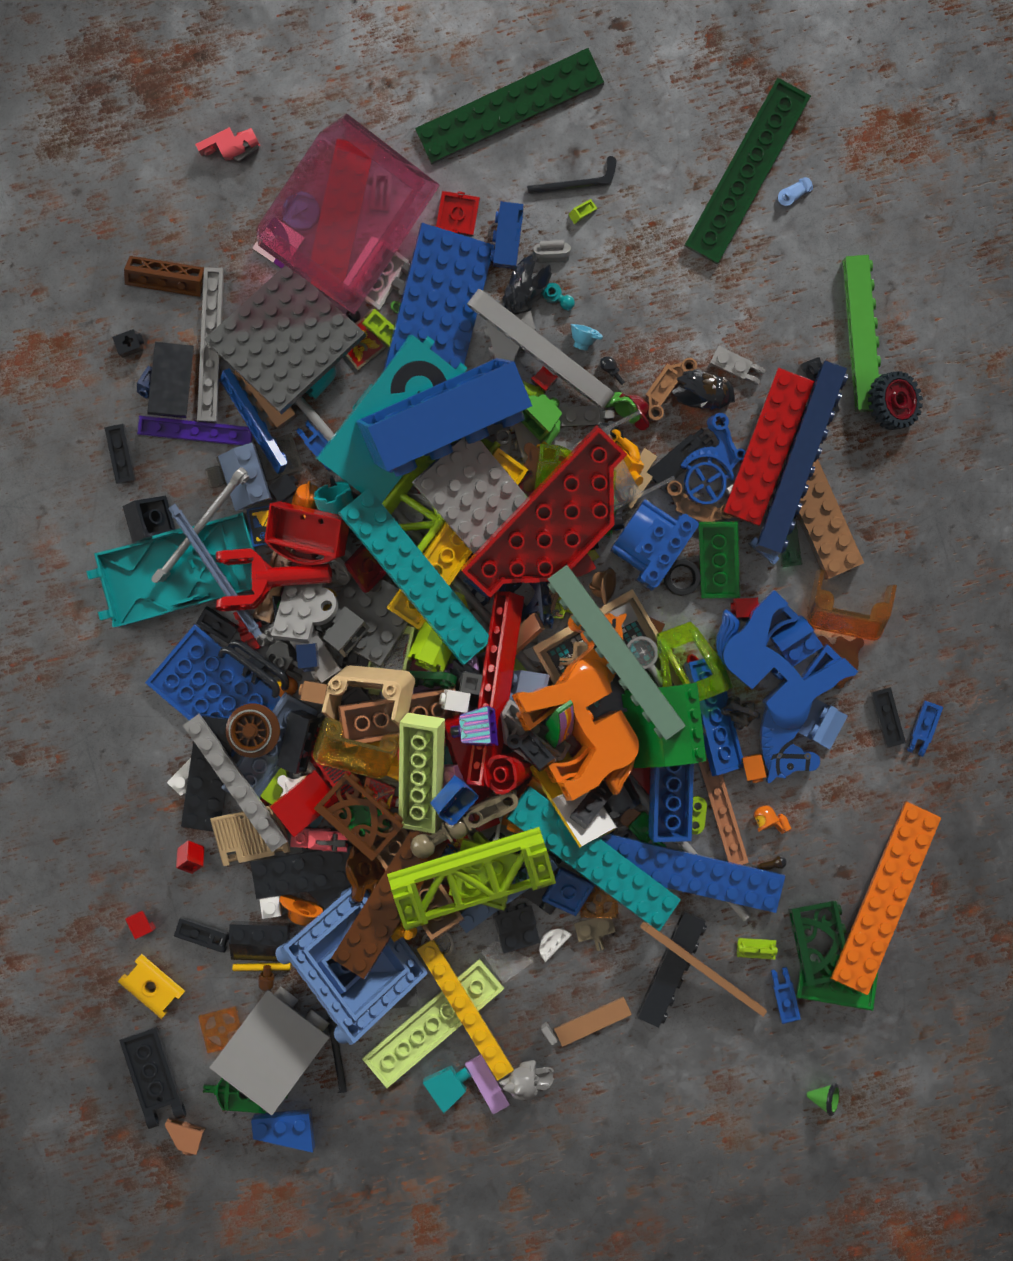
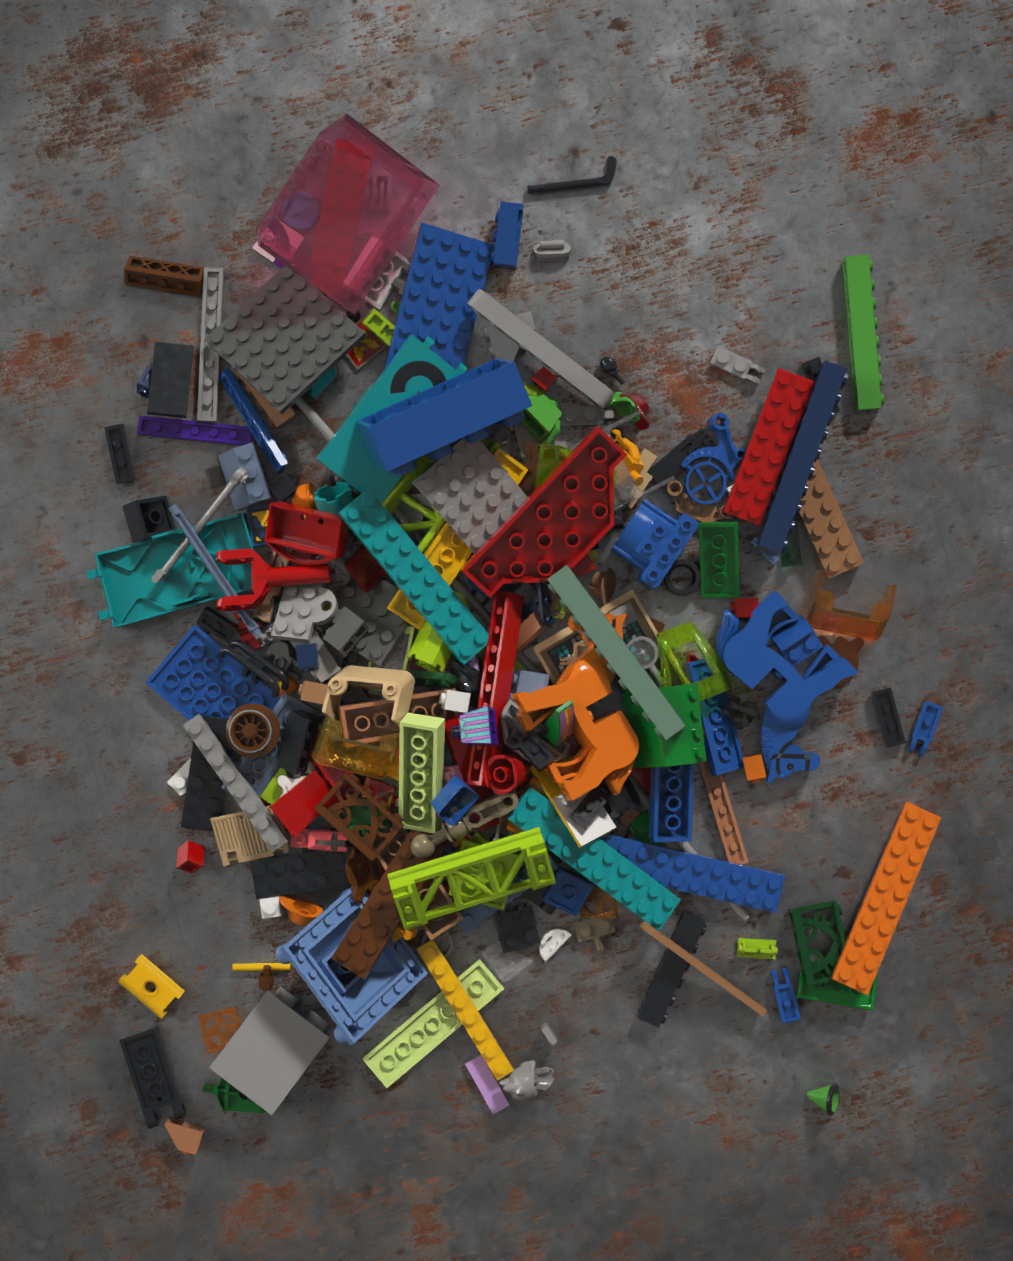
black brick [112,329,145,358] -> none
red panel [125,911,156,939] -> none
black plate [174,917,229,953] -> none
coral plate [195,127,260,161] -> none
black slope [229,921,290,961] -> none
blue wedge [251,1108,315,1153] -> none
blue hinge [295,420,331,472] -> none
black piece [325,1015,347,1093] -> none
dark green plate [415,48,604,165] -> none
teal torso [423,1066,471,1113] -> none
red plate [436,191,480,237] -> none
dark grey plate [459,671,483,695] -> none
black head [502,254,552,315] -> none
teal plate [543,283,575,310] -> none
medium nougat tile [554,996,632,1047] -> none
lime piece [568,199,598,224] -> none
medium azure piece [571,324,603,351] -> none
medium nougat plate [645,358,697,421] -> none
black head [672,369,735,410] -> none
dark green plate [684,78,811,264] -> none
lime plate [692,796,707,835] -> none
orange piece [753,805,792,834] -> none
dark brown piece [757,856,787,870] -> none
light blue piece [778,177,813,206] -> none
medium blue bracket [798,698,848,749] -> none
wheel [868,371,923,430] -> none

